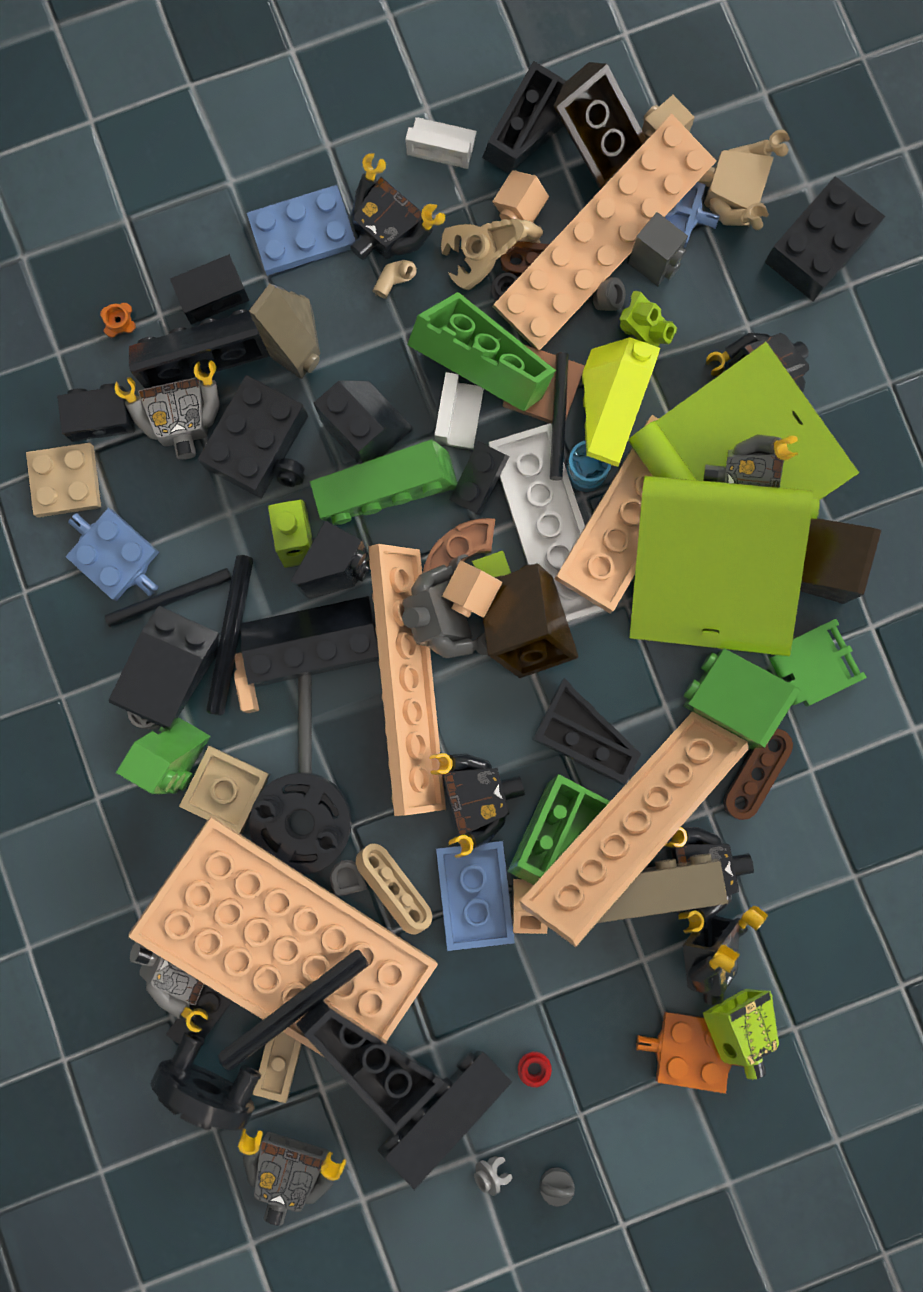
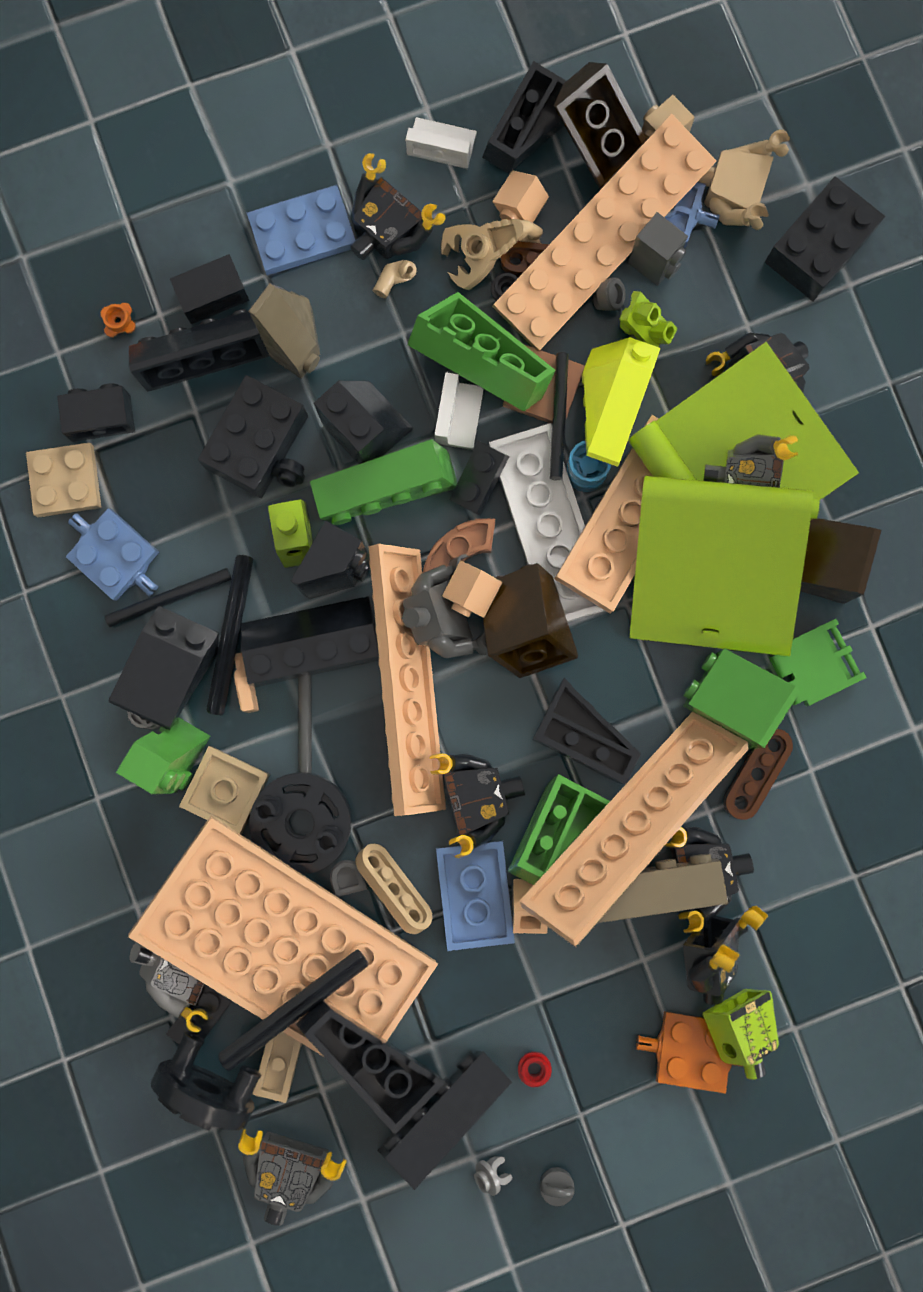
light grey torso [114,360,220,460] -> none
lime tile [472,550,511,577] -> none

